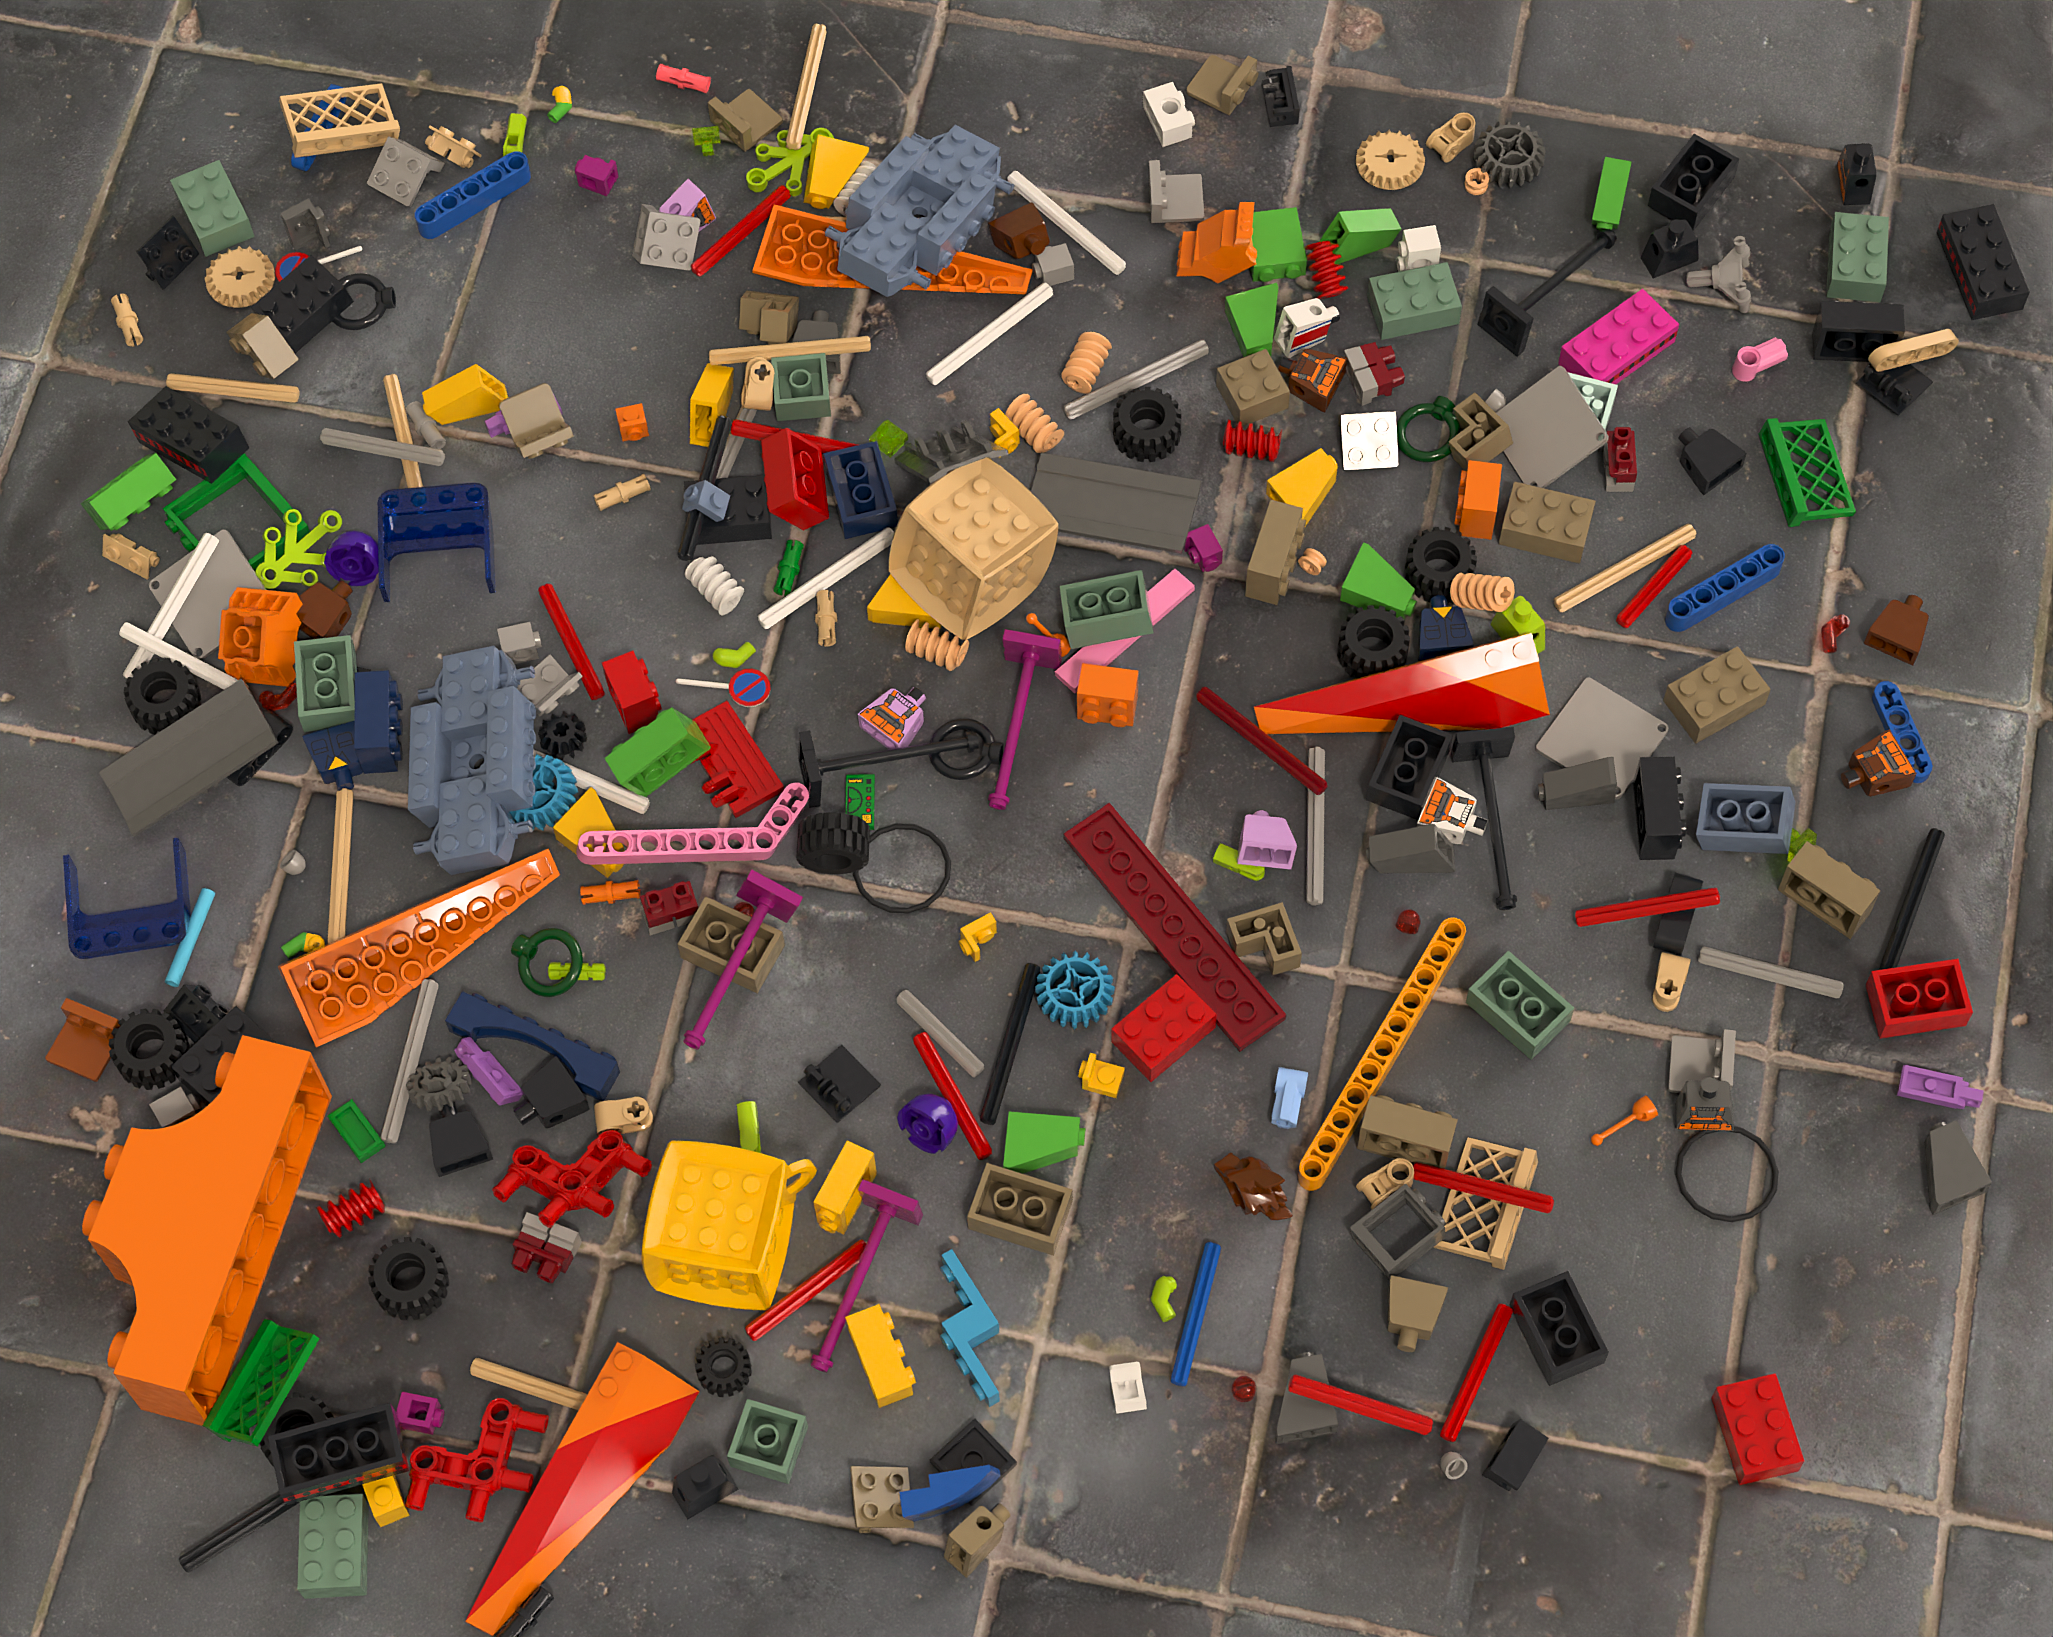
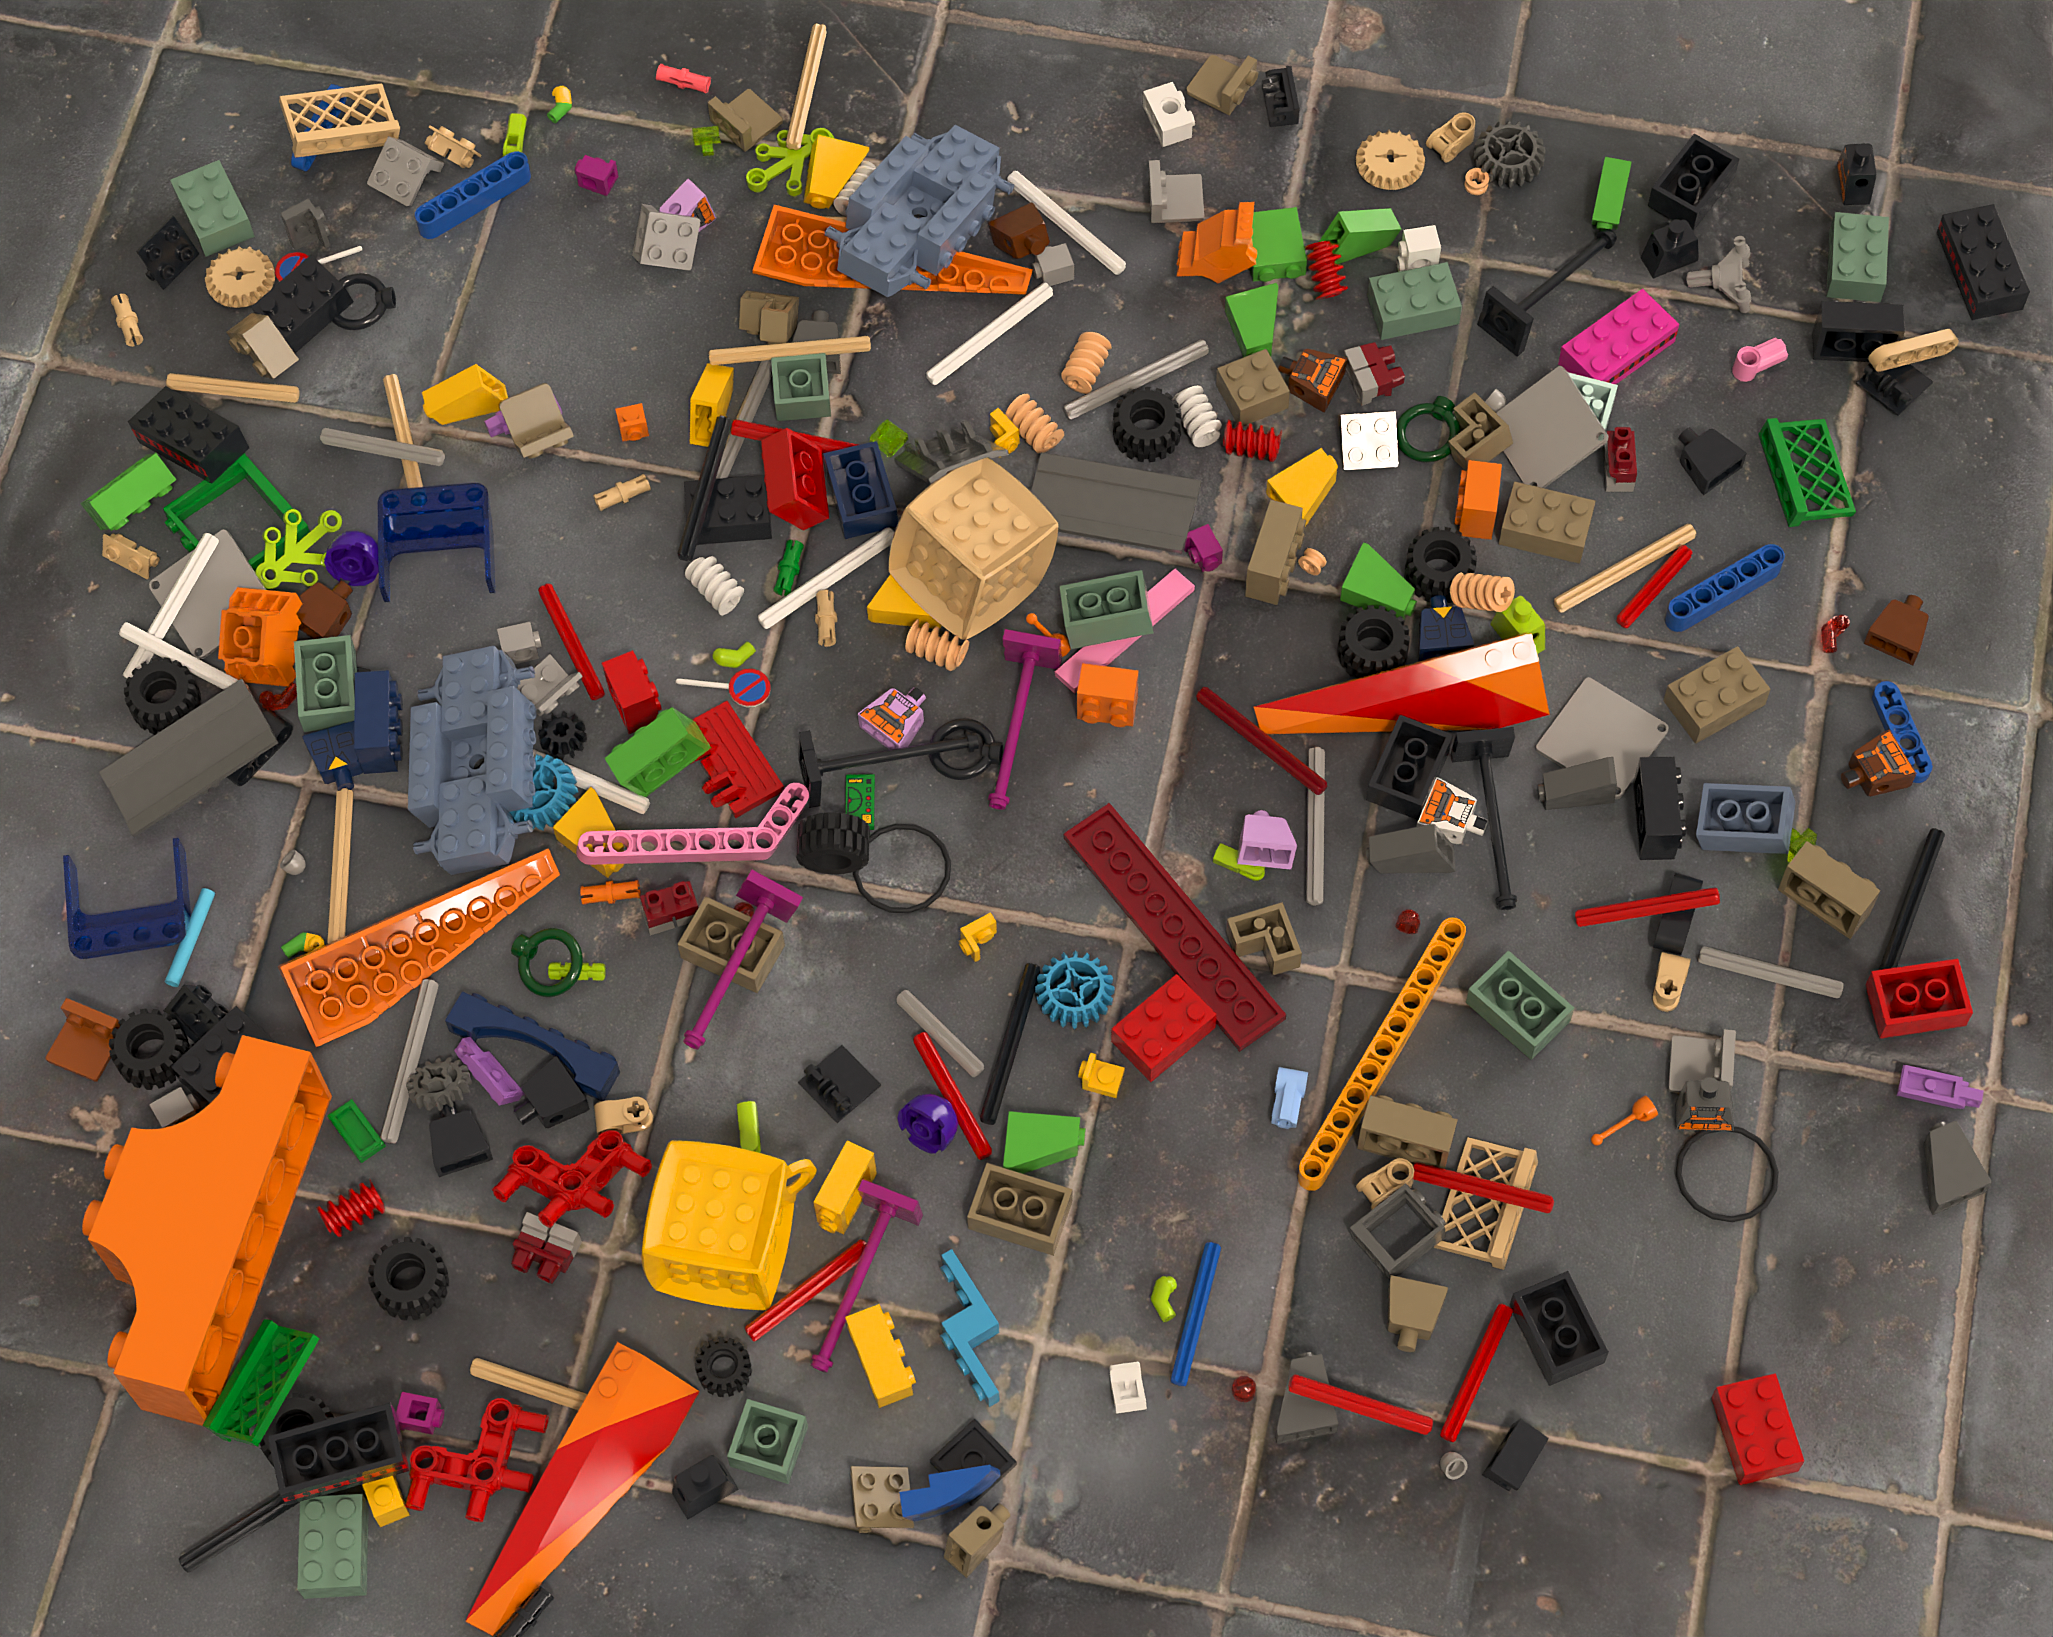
light grey pin [405,401,446,450] -> none
sand blue bracket [682,480,730,522] -> none
red axle [691,185,791,277] -> none
tan piece [741,356,775,411] -> none
reddish brown piece [1214,1153,1293,1220] -> none
white torso [1274,298,1340,358] -> none
none -> white piece [1172,385,1222,447]

